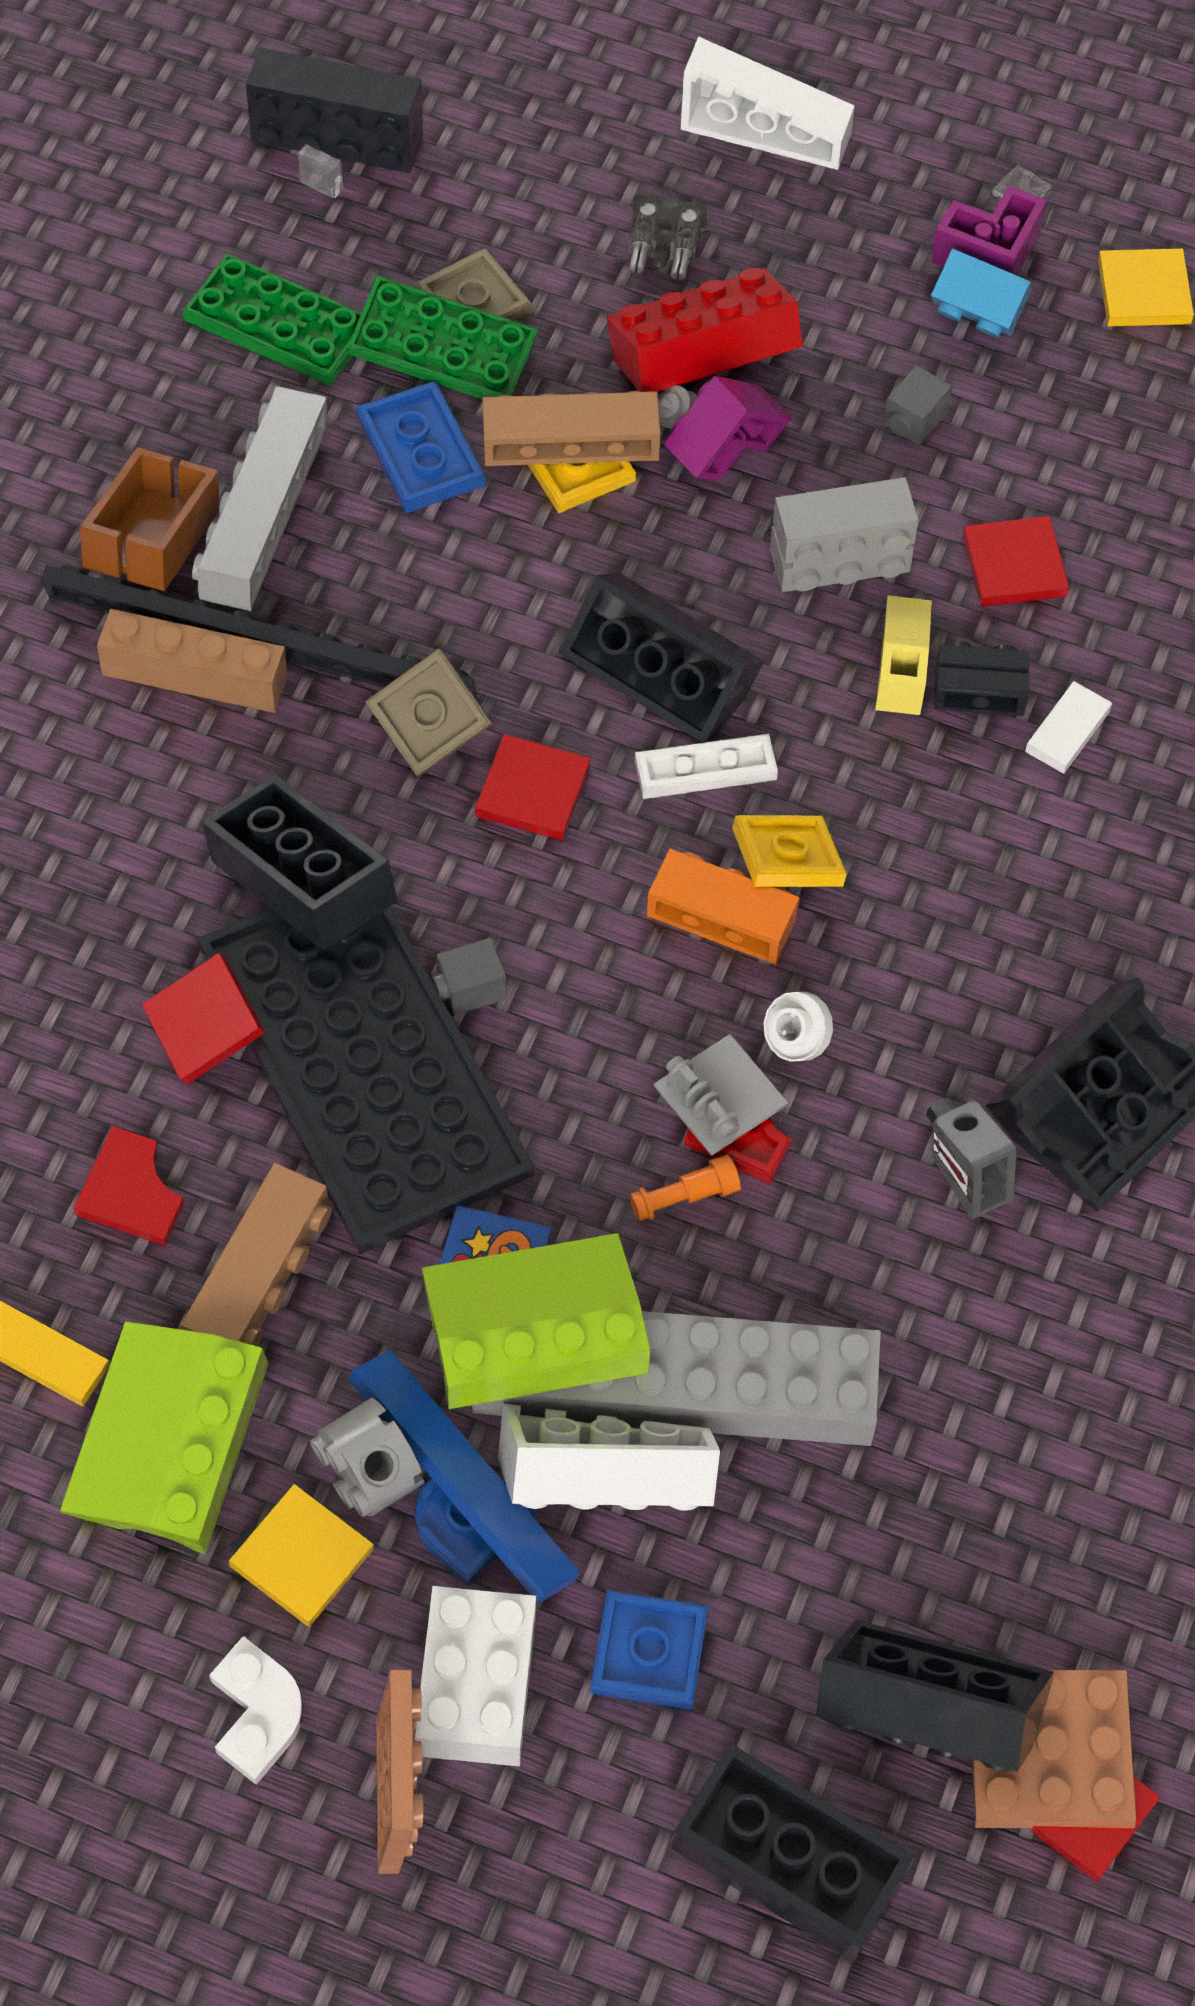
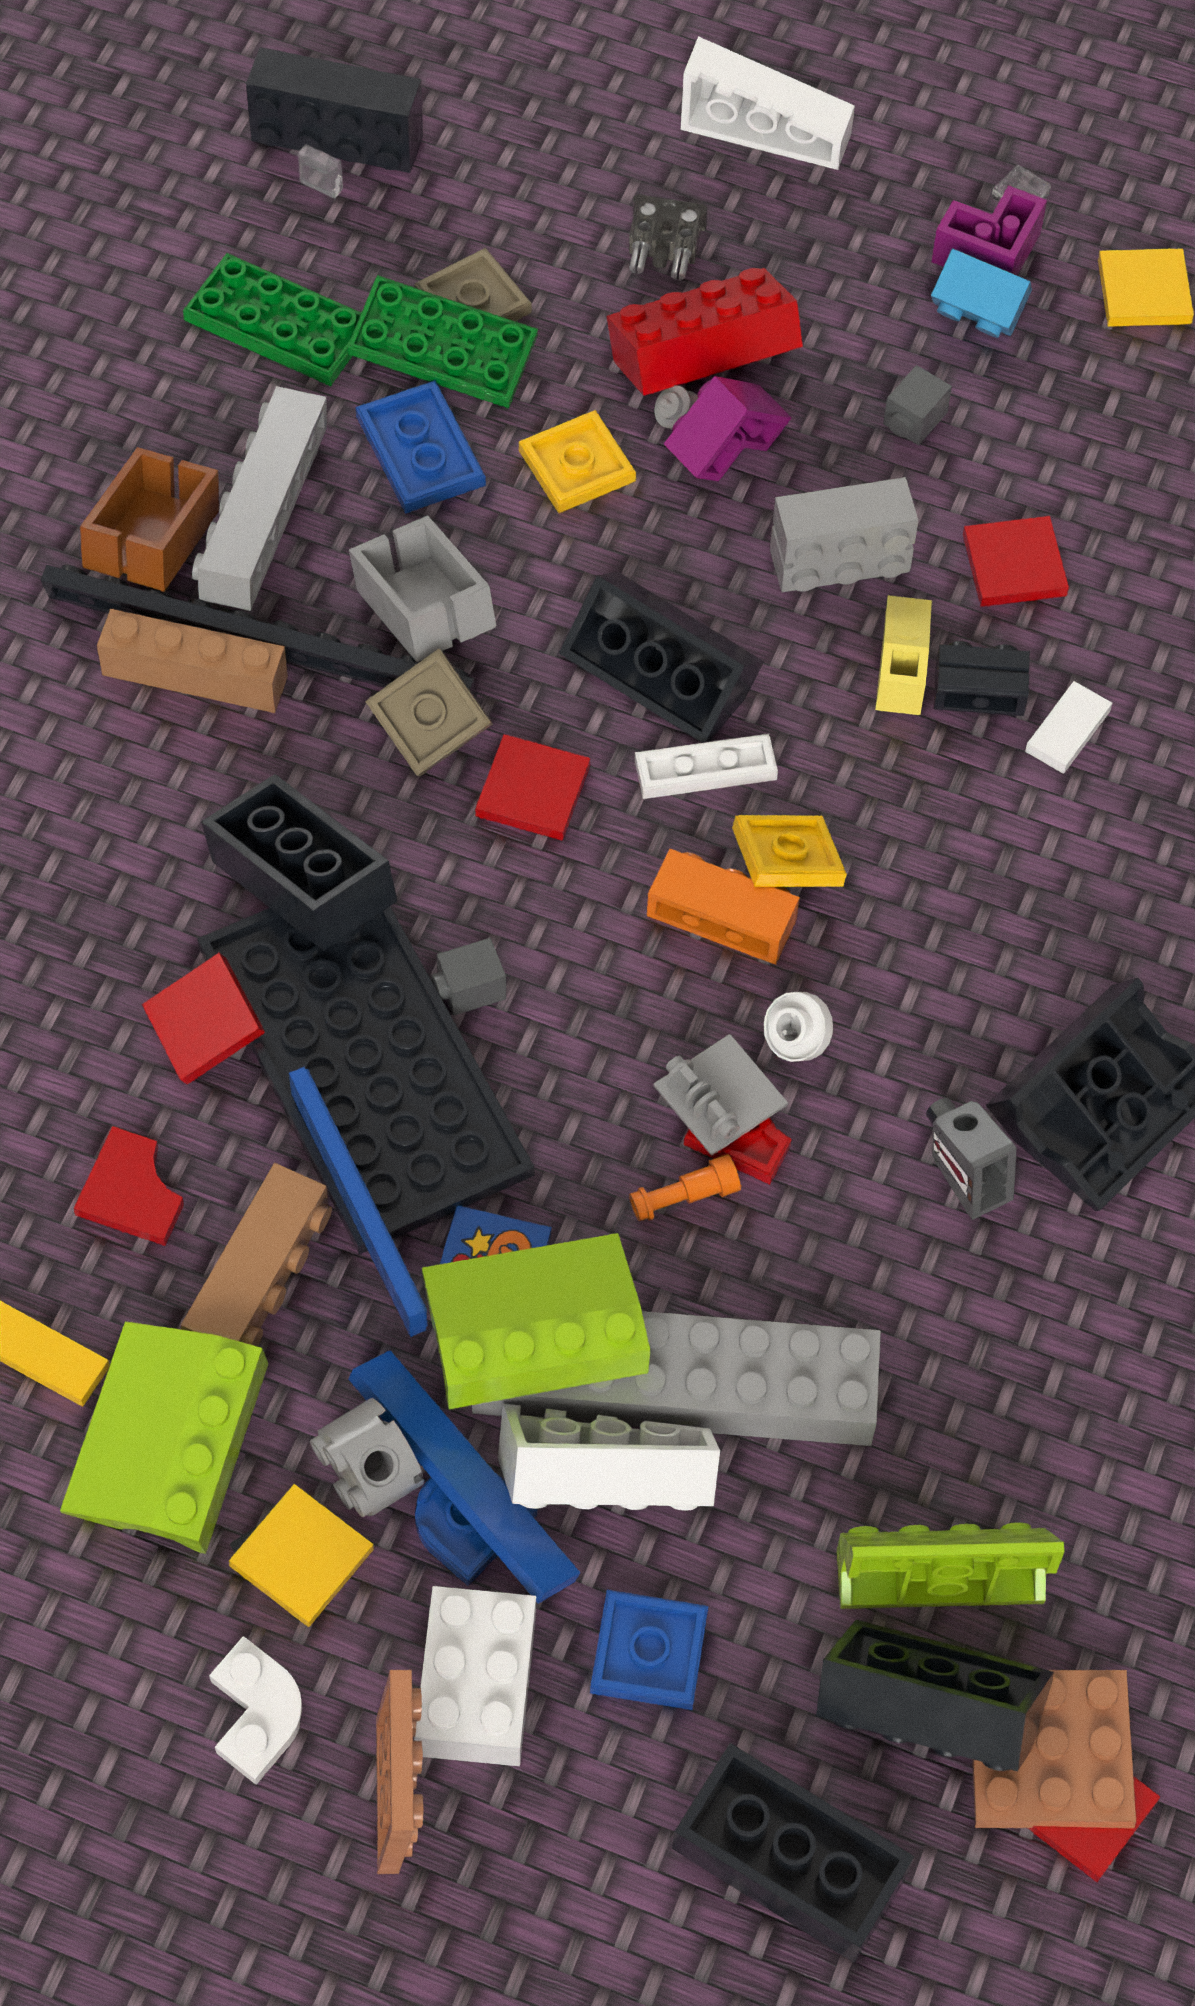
medium nougat brick [482,391,660,466] -> none
none -> blue tile [289,1067,428,1337]
none -> light grey piece [349,515,496,662]
none -> lime piece [837,1523,1065,1609]

